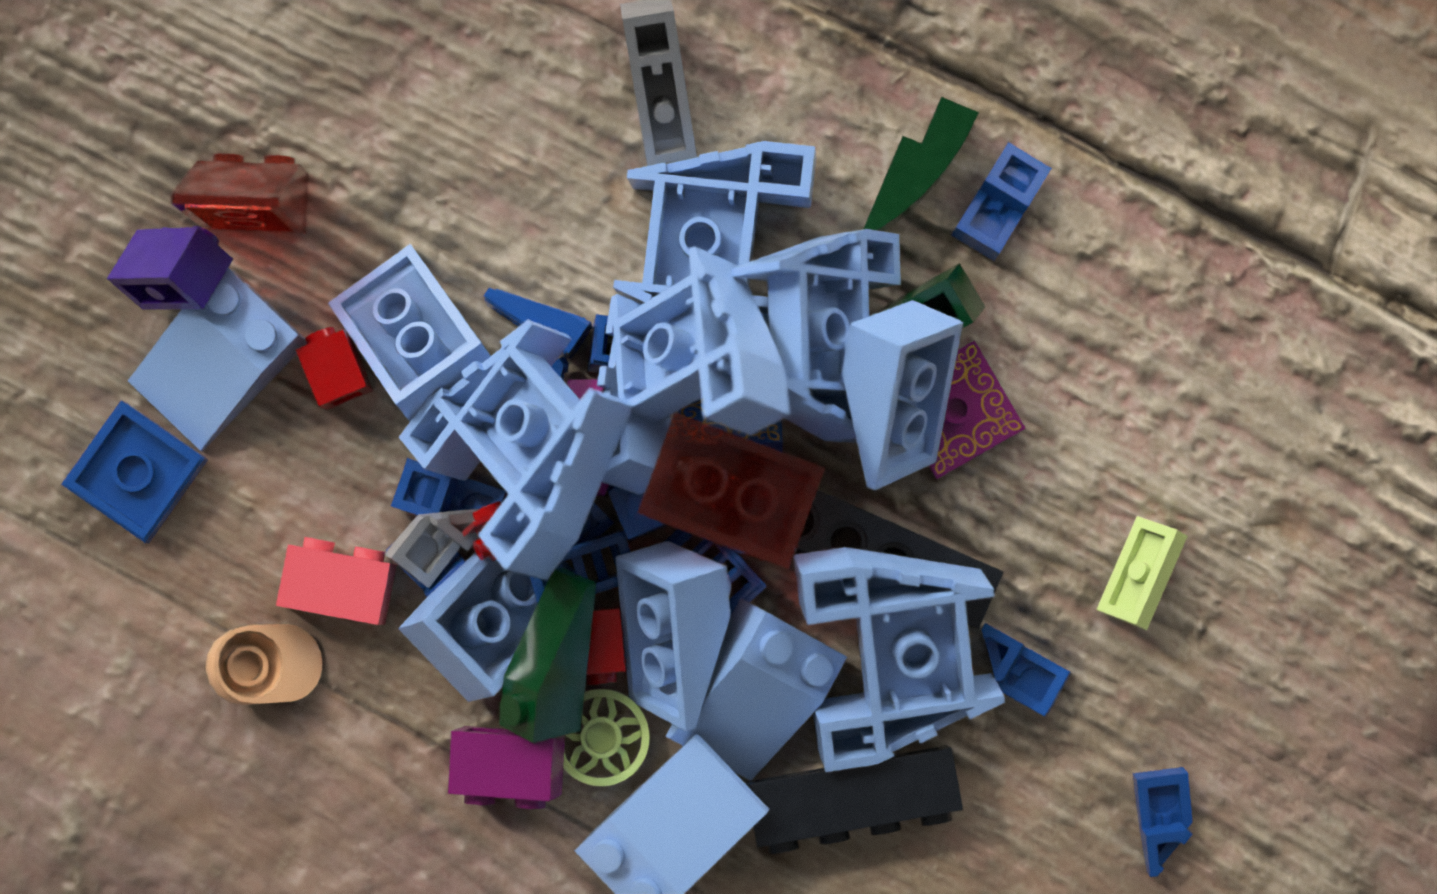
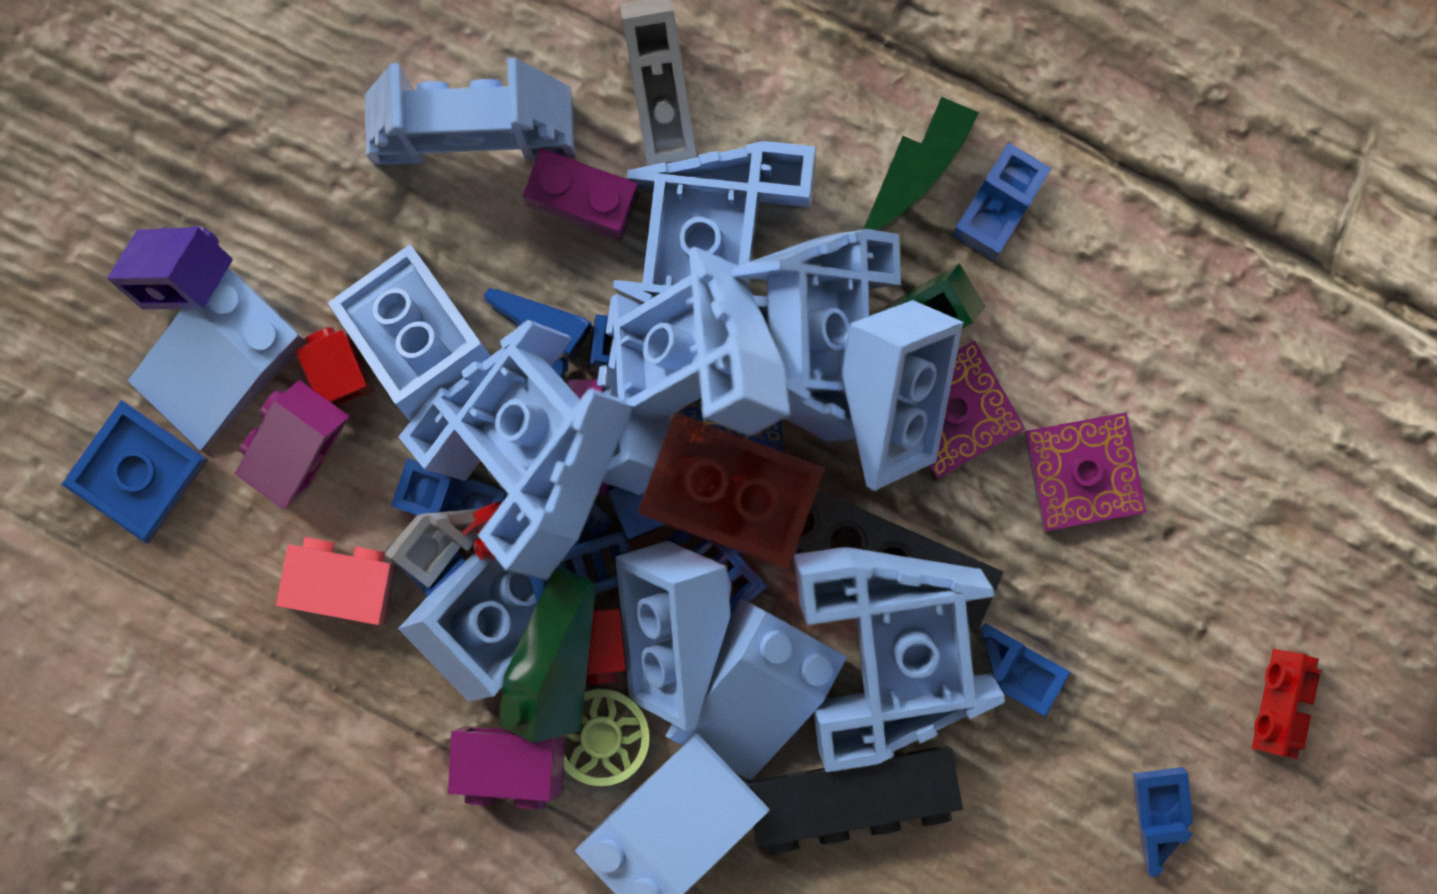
clear red slope [171,153,309,233] -> none
light nougat cap [206,624,322,705] -> none
yellowish green plate [1096,516,1188,630] -> none
none -> magenta brick [235,380,350,510]
none -> light blue wedge [365,58,575,165]
none -> magenta brick [522,148,639,241]
none -> magenta plate [1024,412,1146,532]
none -> red hinge [1251,649,1322,759]

